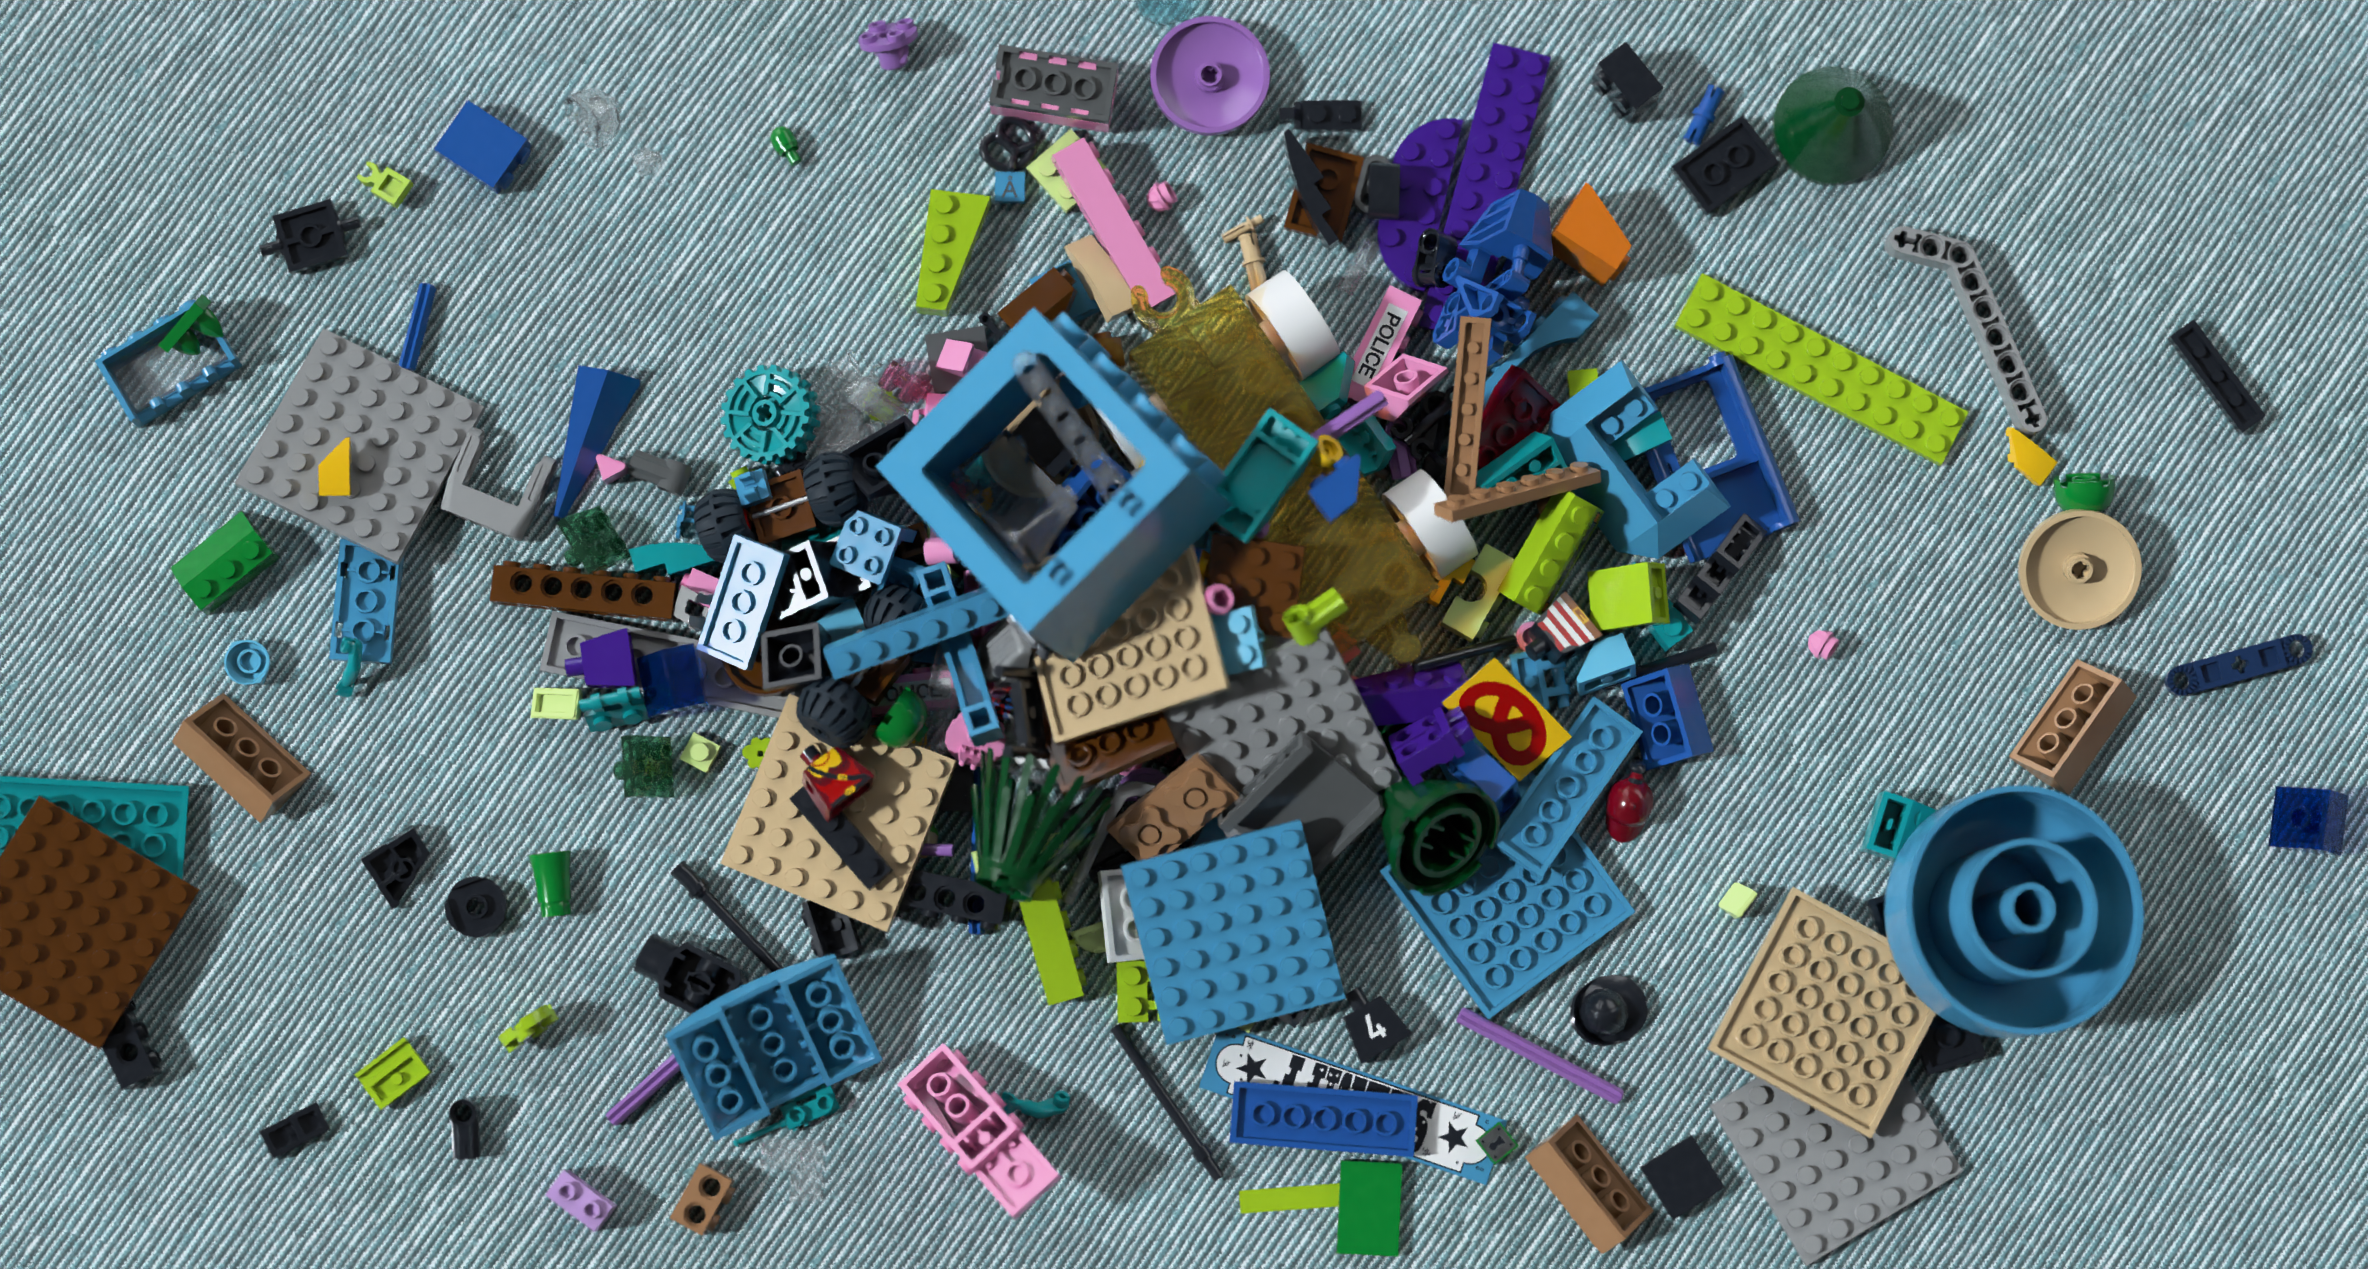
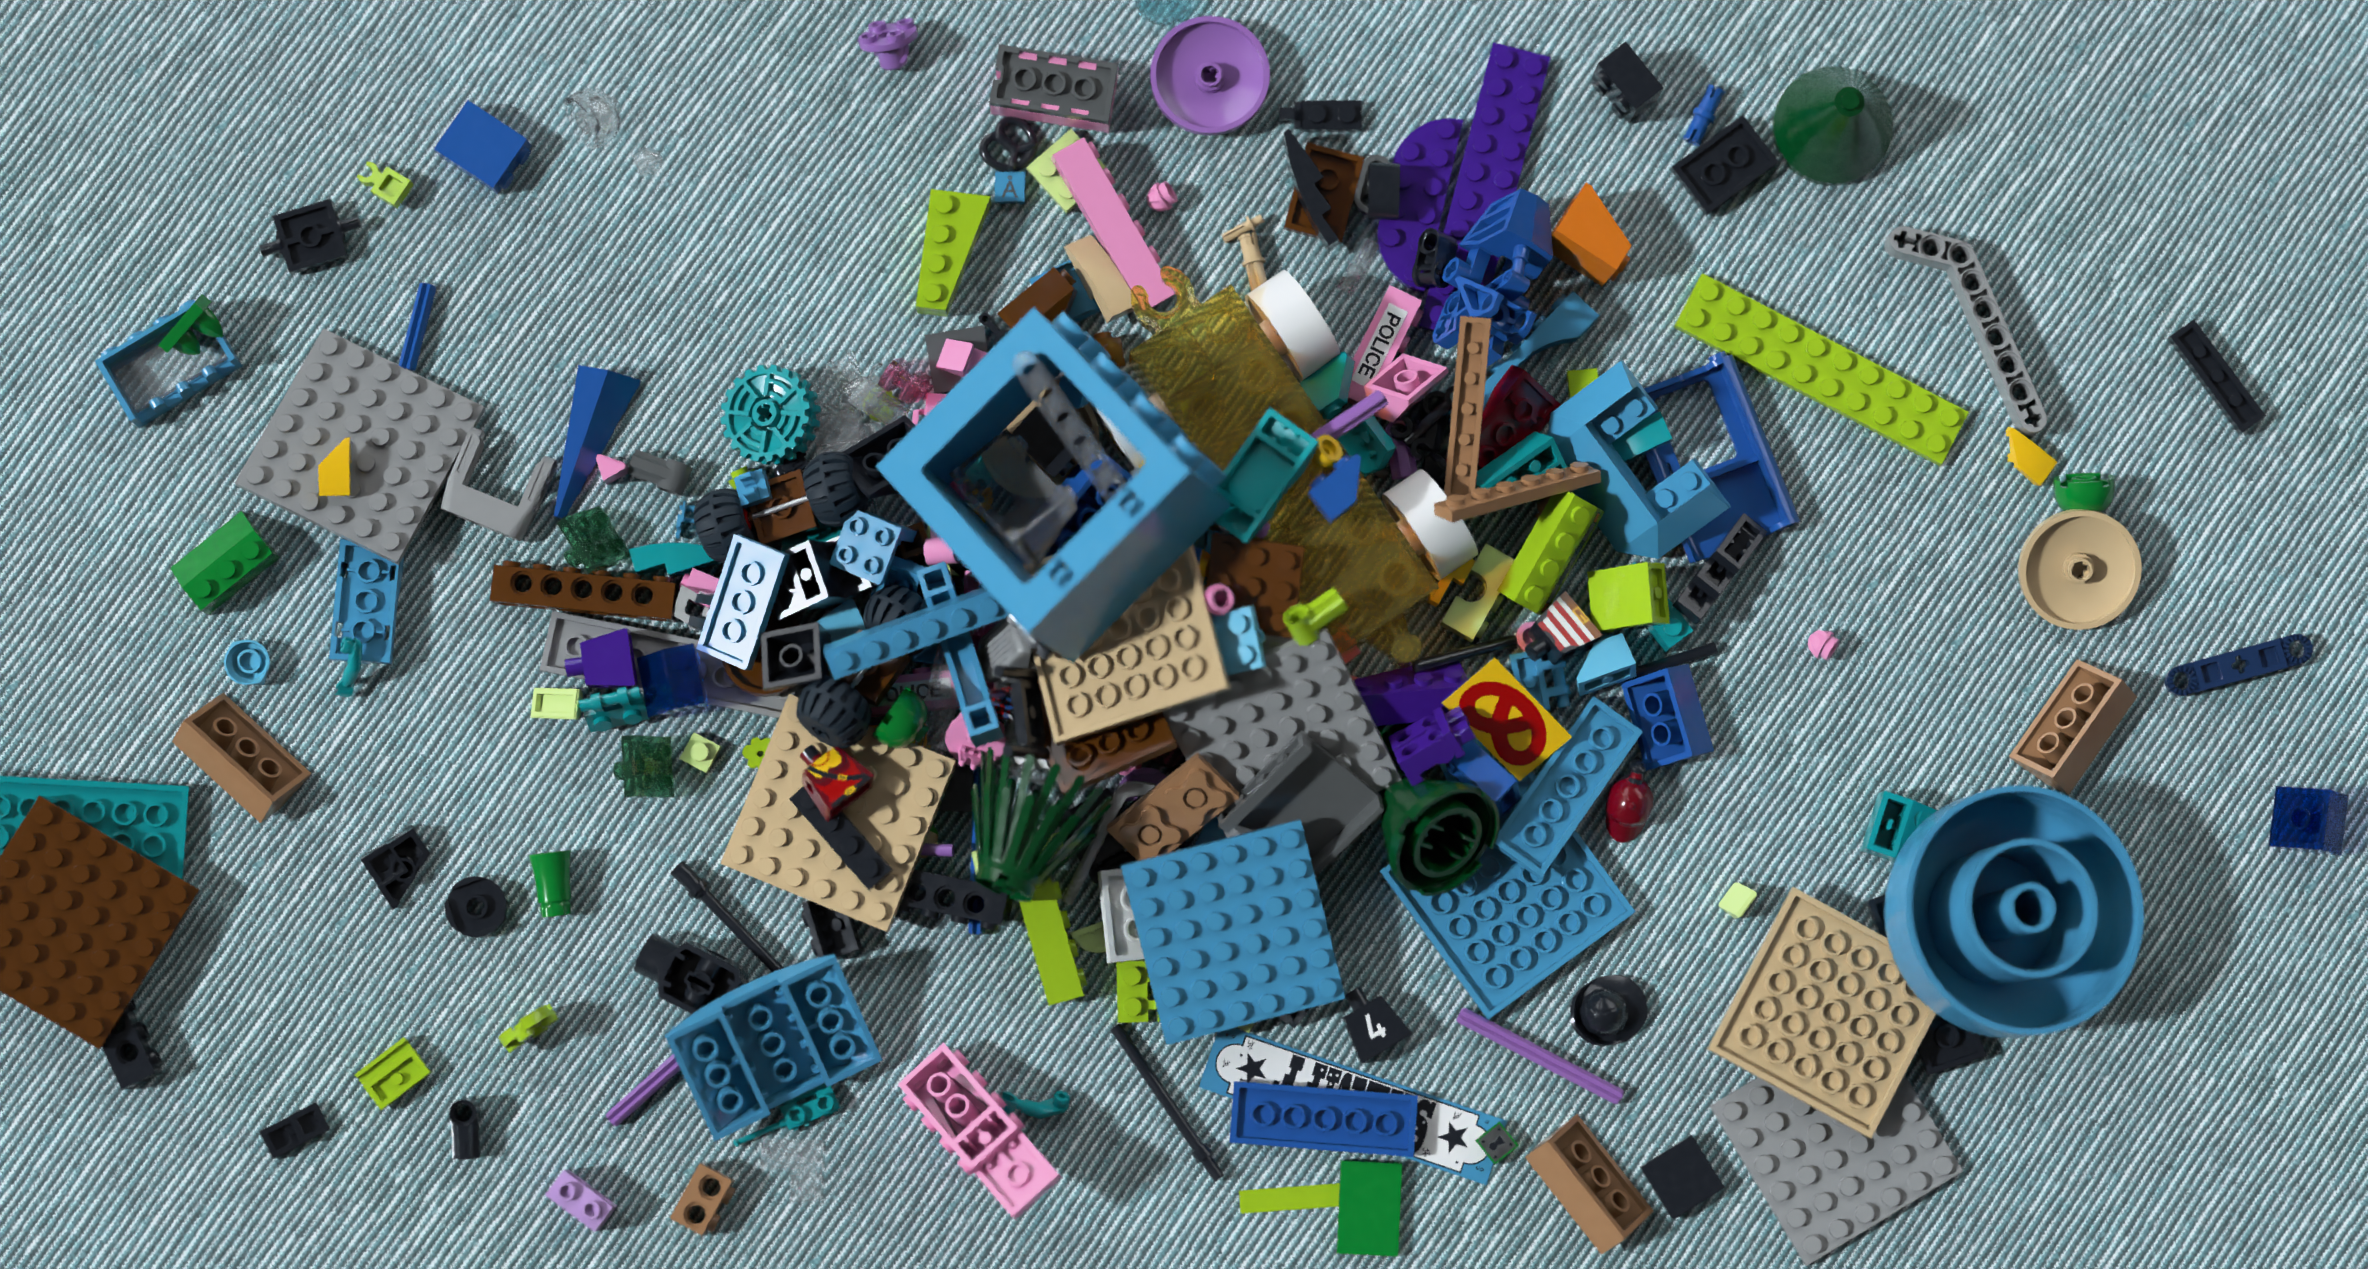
green cylinder [770,126,802,166] -> none

